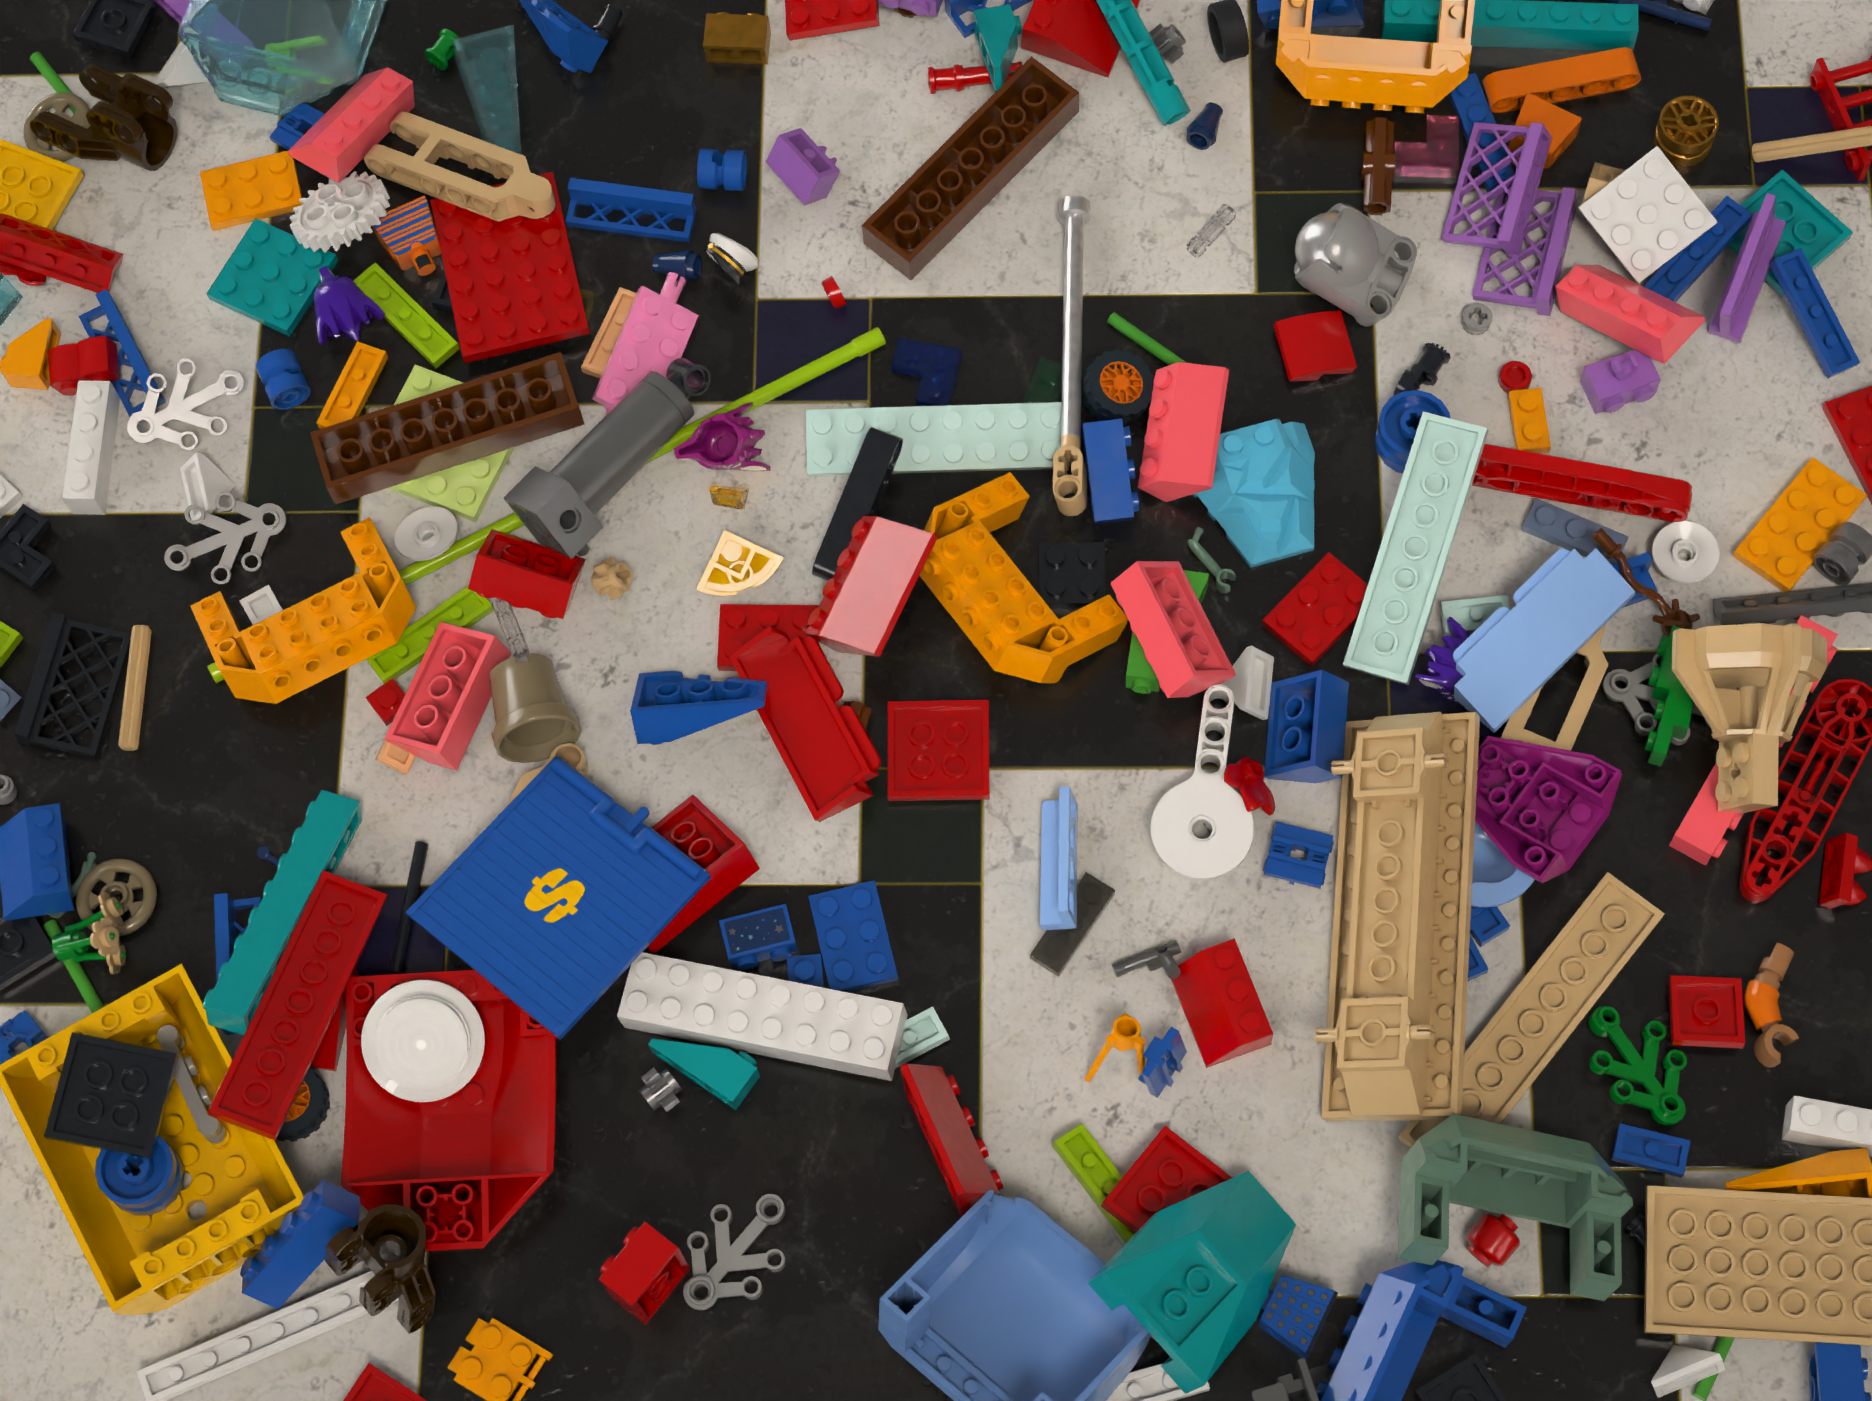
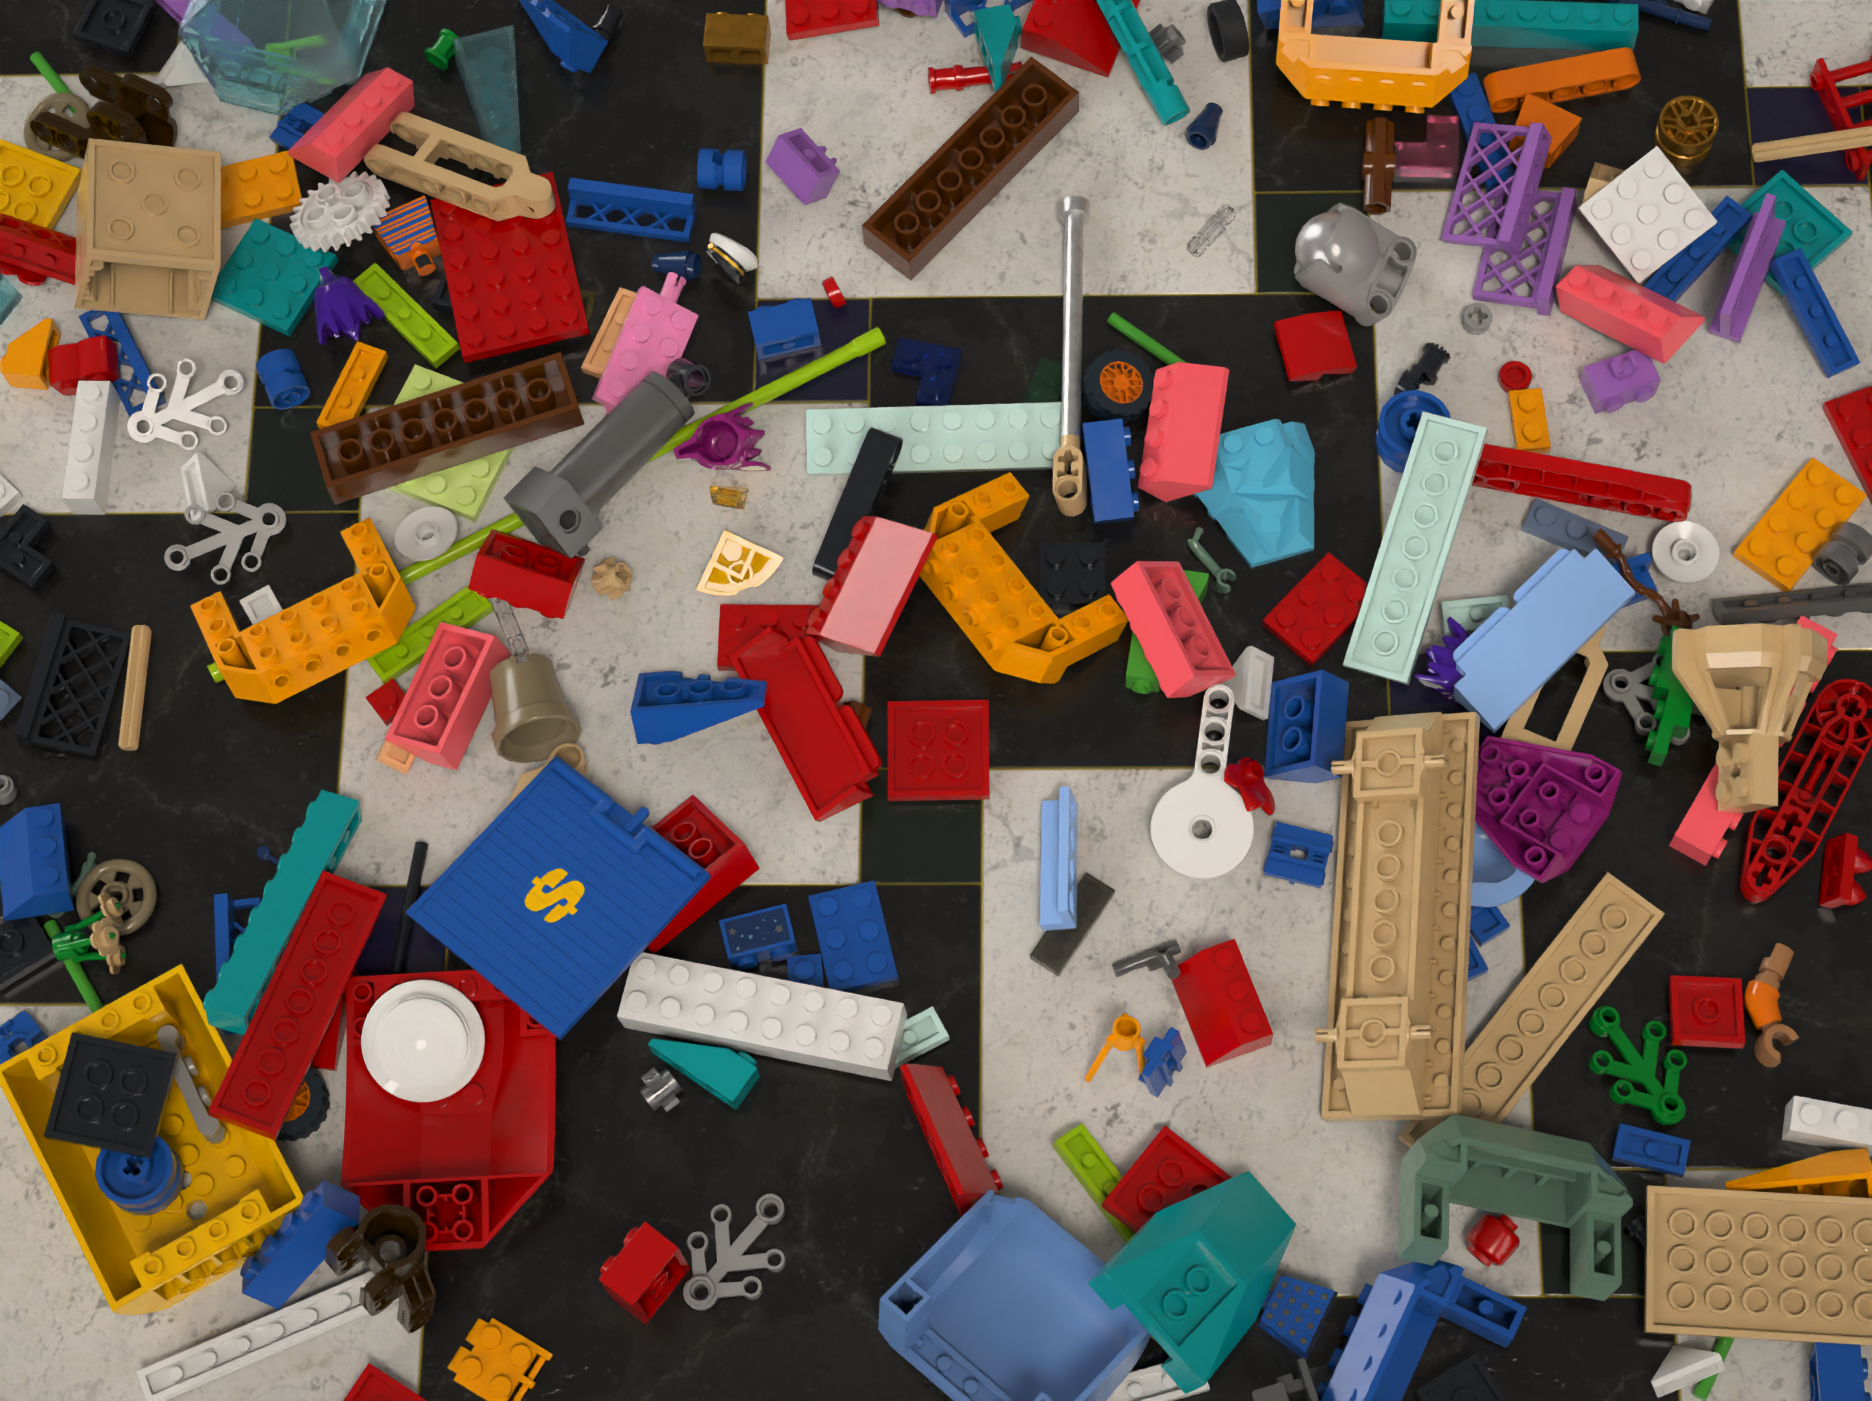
none -> tan piece [75,138,221,320]
none -> blue brick [748,298,821,360]

